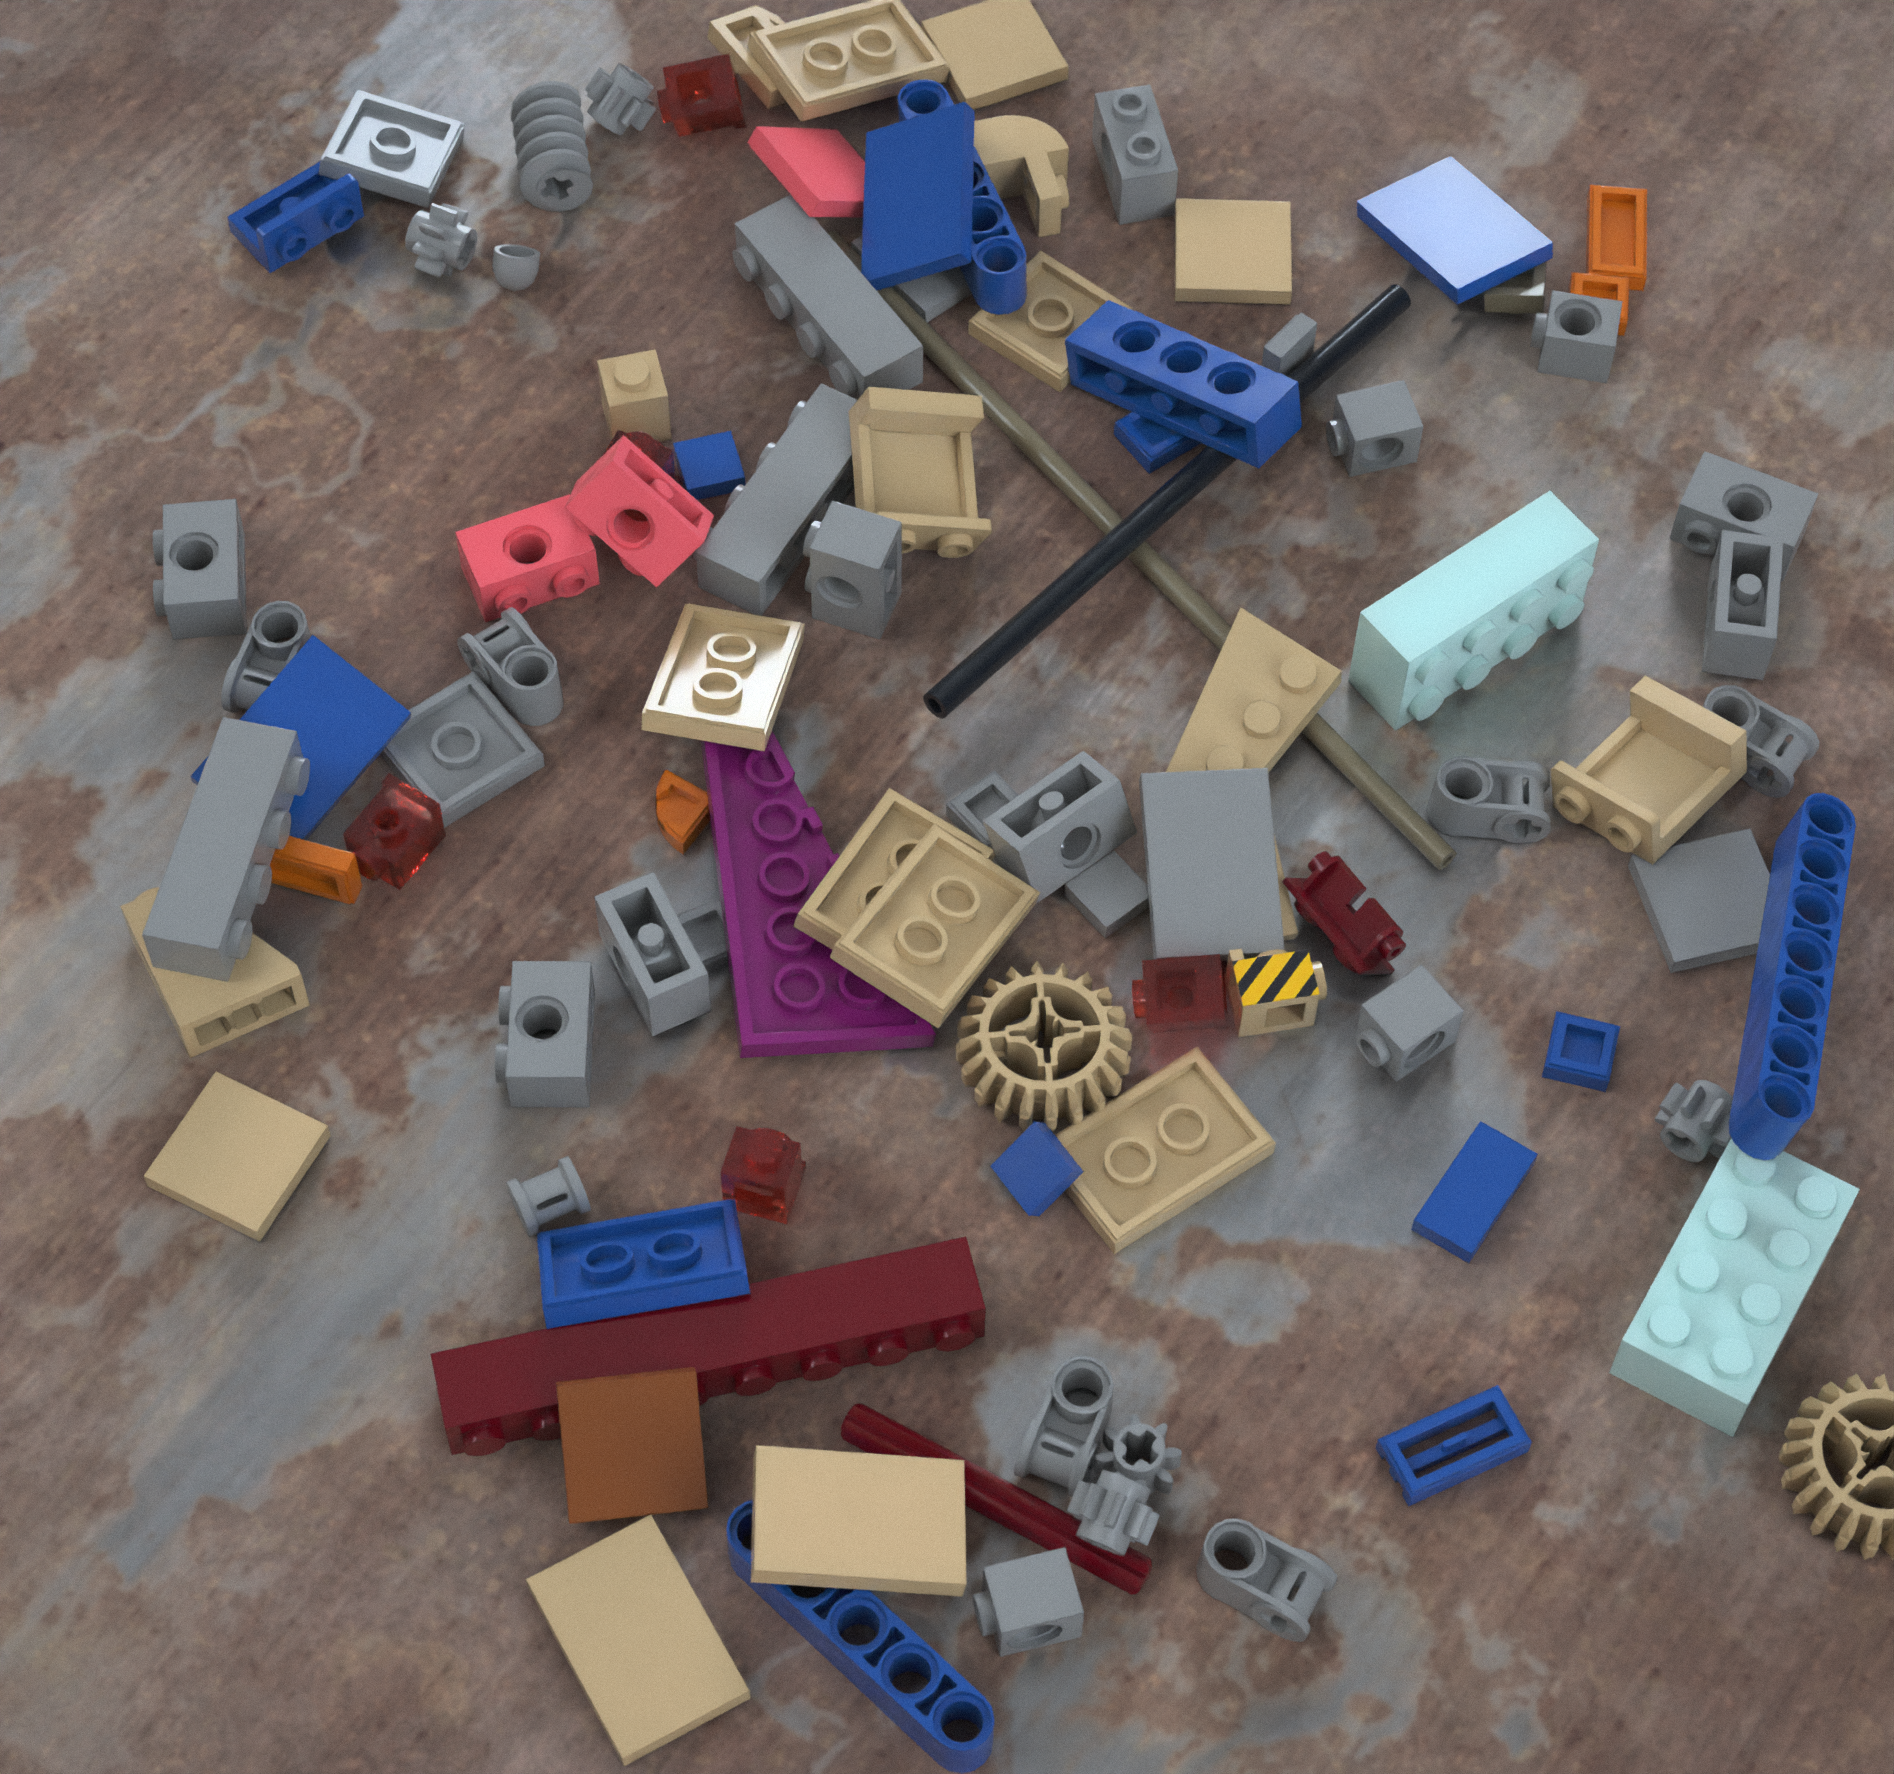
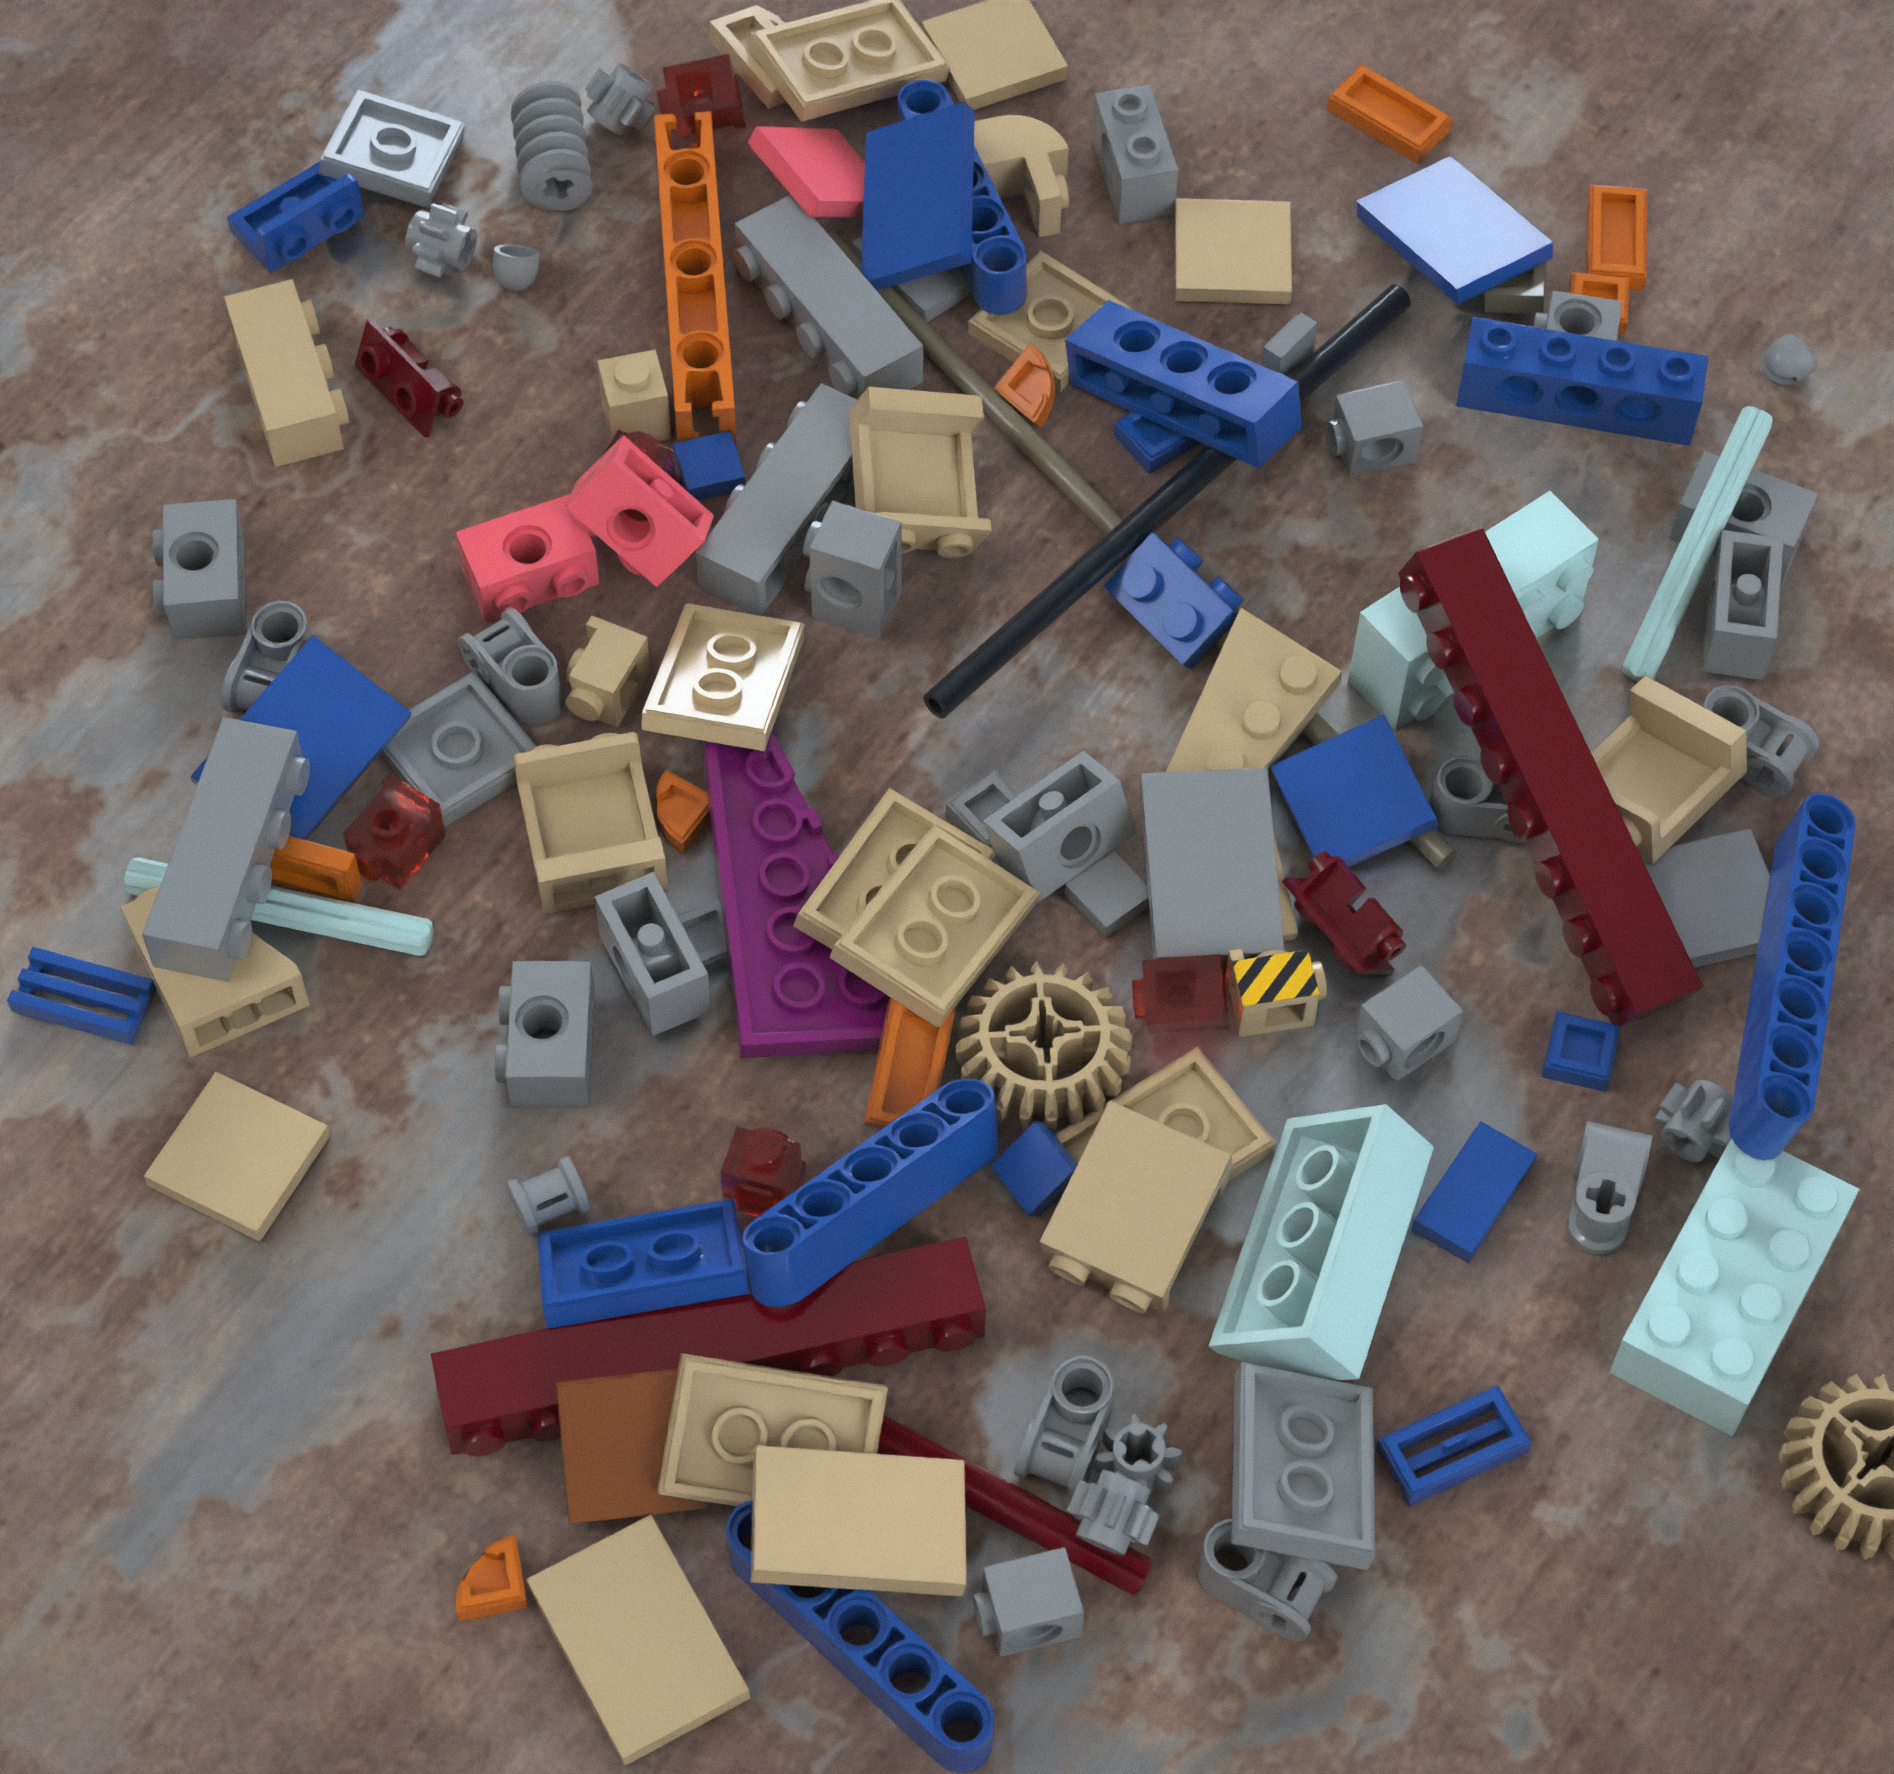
none -> blue tile [7,947,156,1045]
none -> light aqua axle [124,857,434,956]
none -> tan brick [224,279,350,467]
none -> dark red hinge [355,318,464,437]
none -> orange tile [456,1535,528,1622]
none -> tan panel [513,732,669,914]
none -> tan brick [565,615,651,728]
none -> orange piece [654,111,737,444]
none -> tan tile [657,1353,888,1506]
none -> blue beam [742,1078,1000,1307]
none -> orange tile [862,998,956,1129]
none -> orange tile [993,342,1055,428]
none -> tan panel [1040,1100,1232,1314]
none -> bracket [1103,532,1244,669]
none -> light aqua slope [1208,1104,1434,1381]
none -> light grey tile [1232,1361,1375,1570]
none -> blue tile [1270,714,1438,867]
none -> orange tile [1327,64,1453,164]
none -> dark red brick [1398,527,1703,1028]
none -> blue brick [1456,317,1709,446]
none -> light grey piece [1568,1121,1653,1255]
none -> light aqua axle [1623,406,1773,682]
none -> light grey hinge [1764,333,1816,386]

